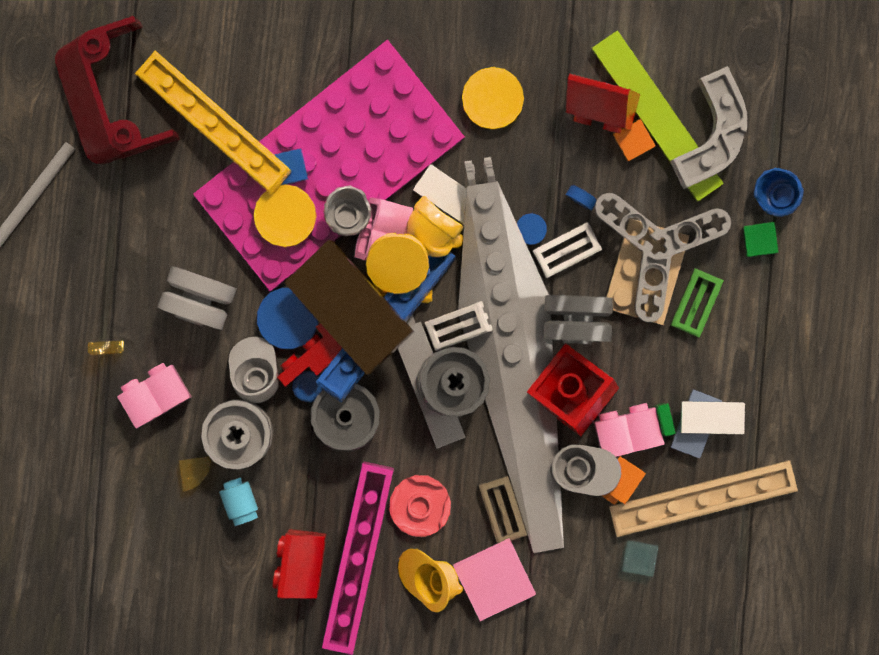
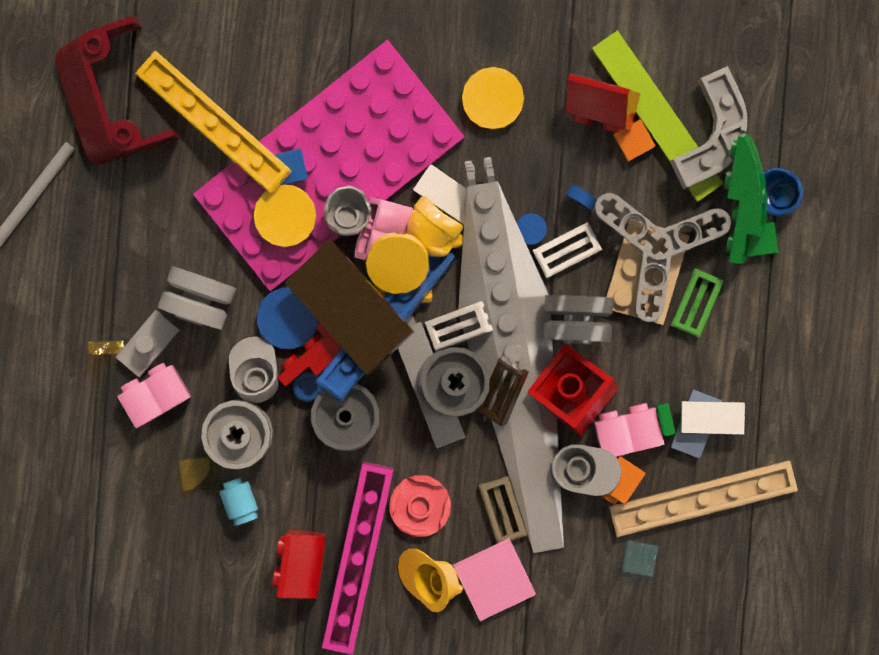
none -> light grey tile [116,310,180,377]
none -> dark brown tile [477,356,529,426]
none -> green slope [725,133,767,264]

